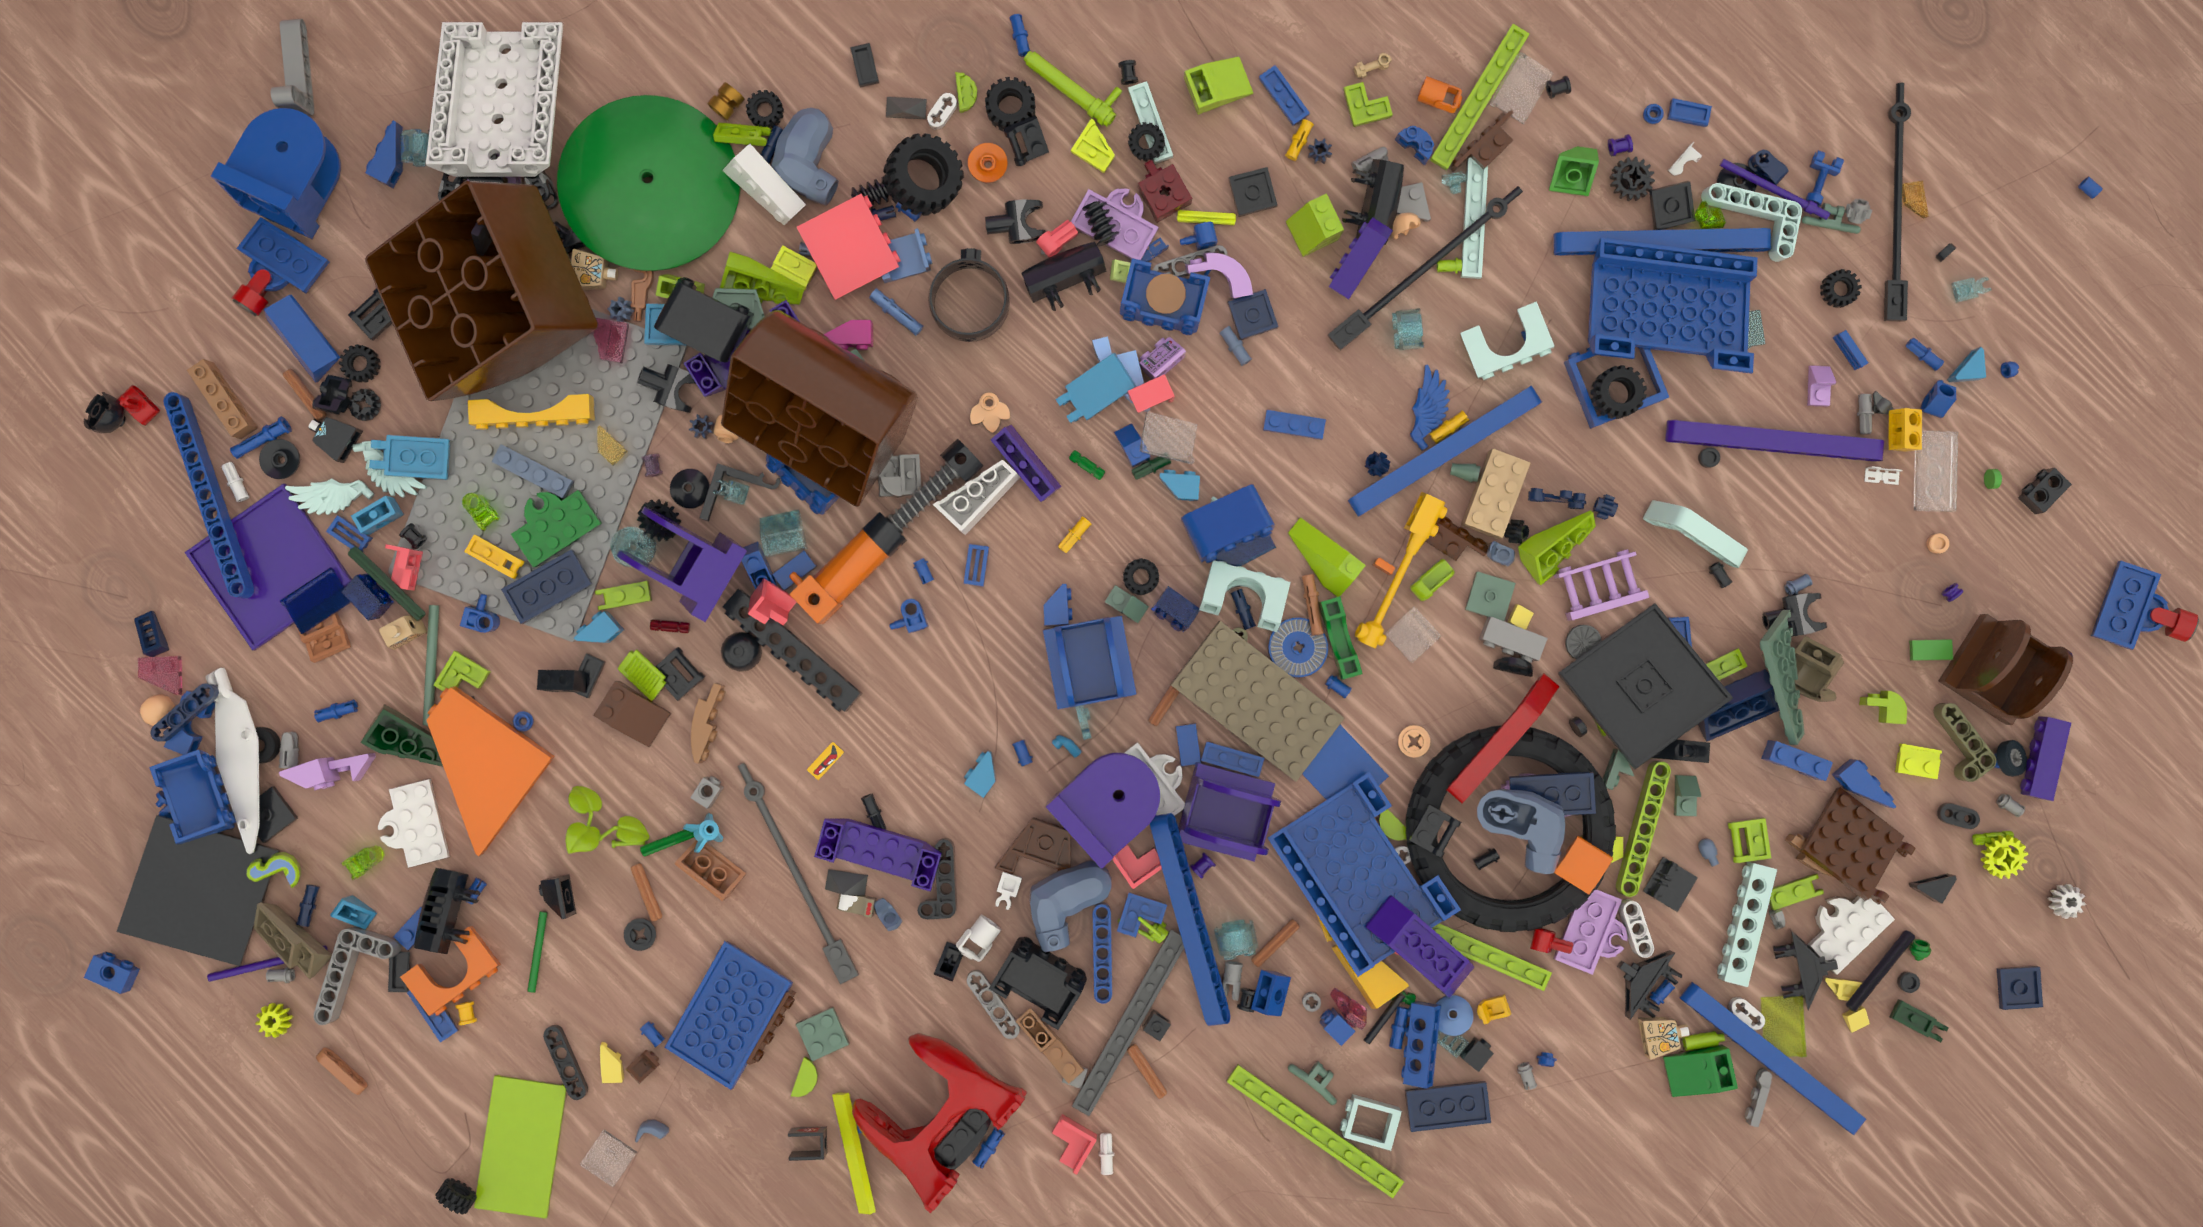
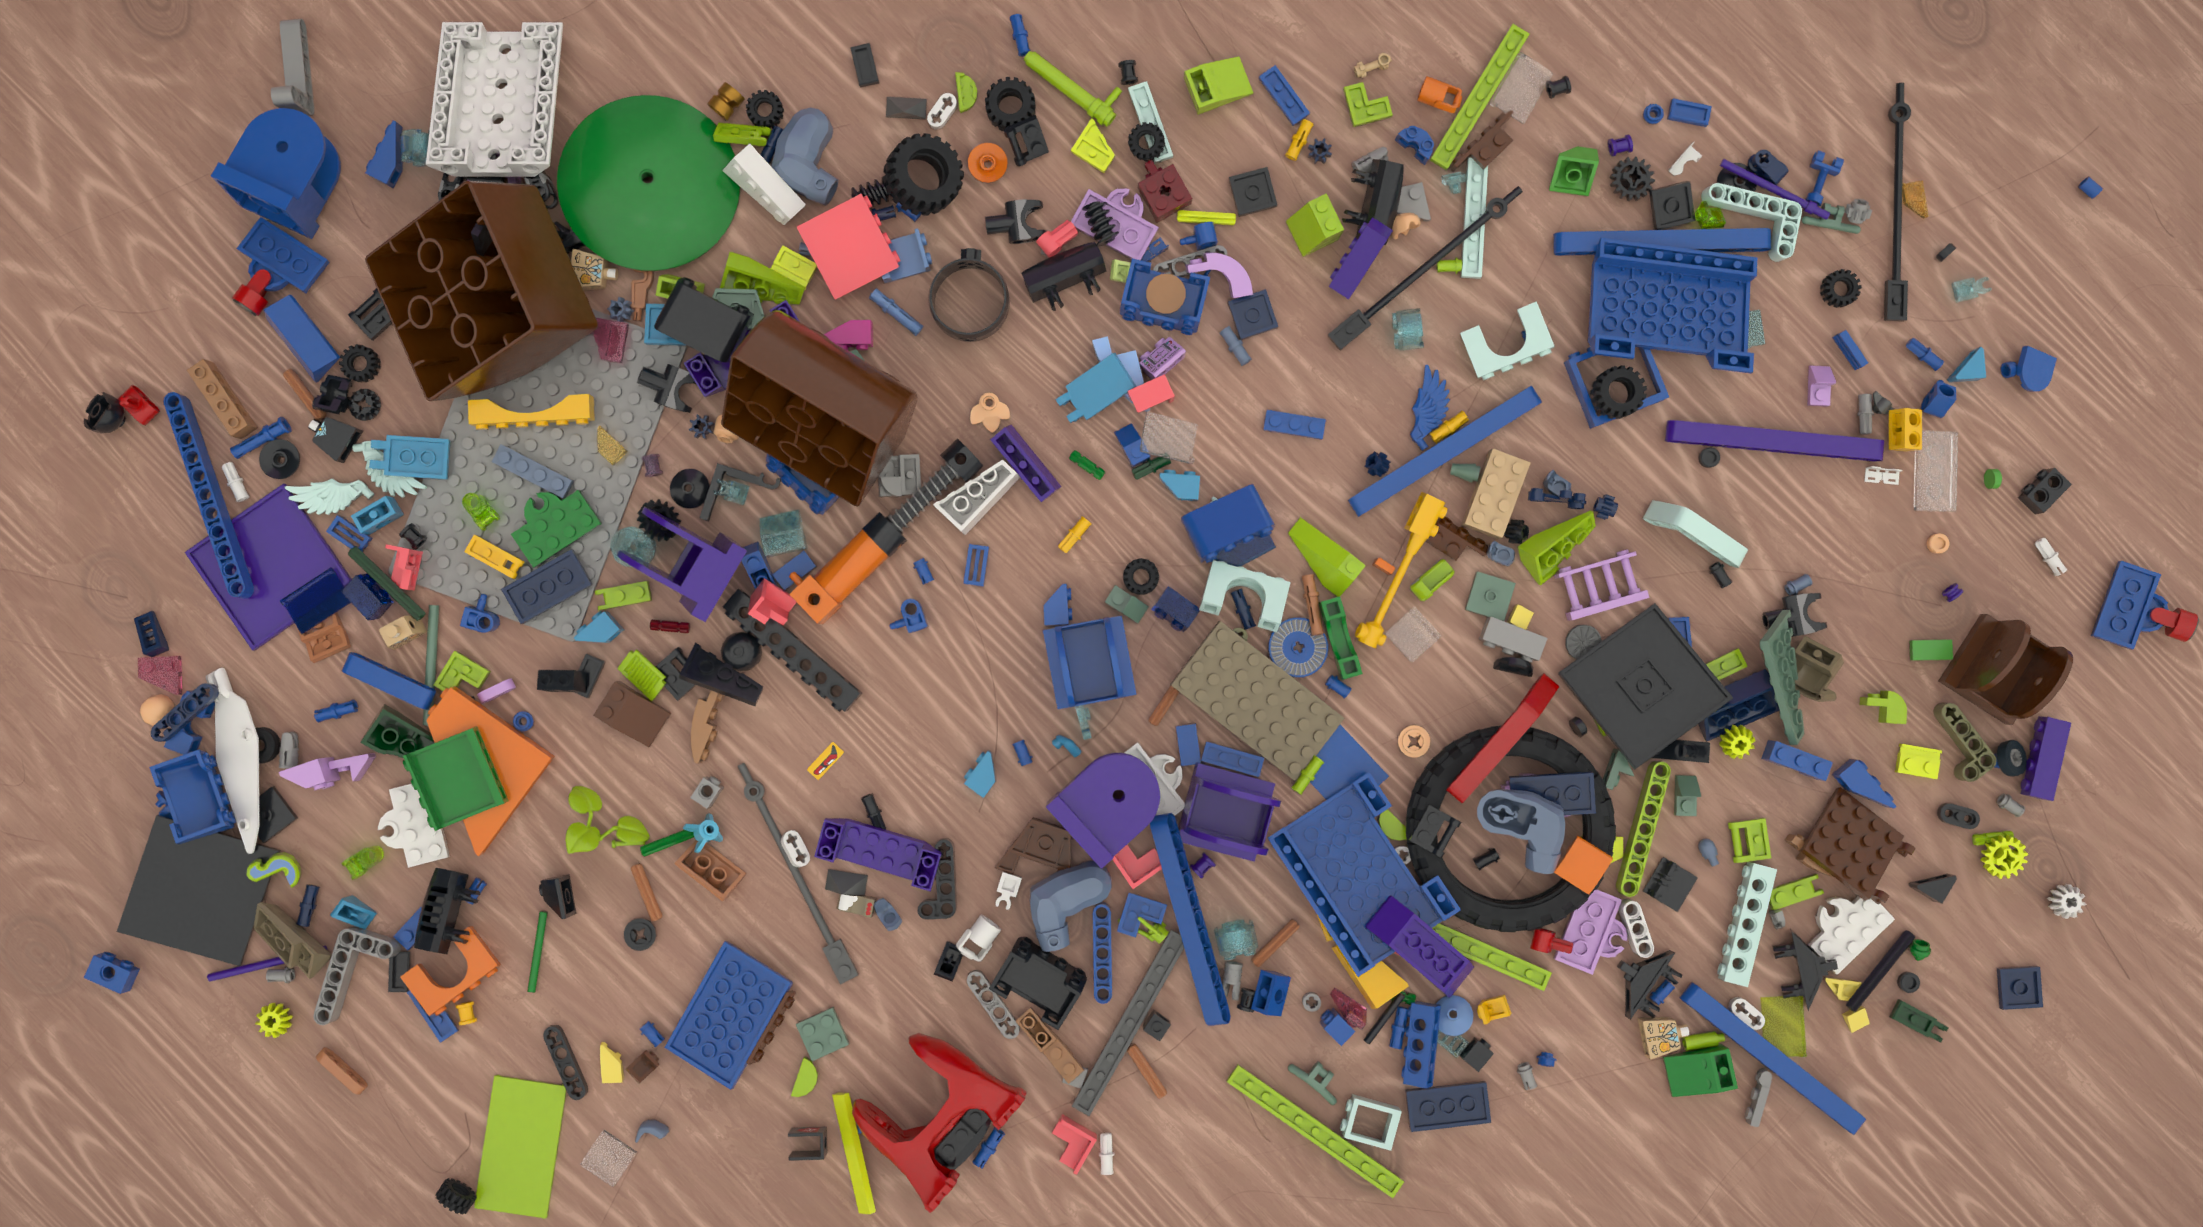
none -> blue beam [342,652,436,710]
none -> green panel [403,726,509,831]
none -> lavender beam [477,678,516,704]
none -> black wing [679,642,763,706]
none -> white beam [781,830,810,868]
none -> lime pin [1291,755,1324,795]
none -> sand blue hair [1543,470,1571,496]
none -> neon yellow gear [1719,725,1756,759]
none -> blue tile [2017,346,2057,392]
none -> white axle [2035,538,2067,576]

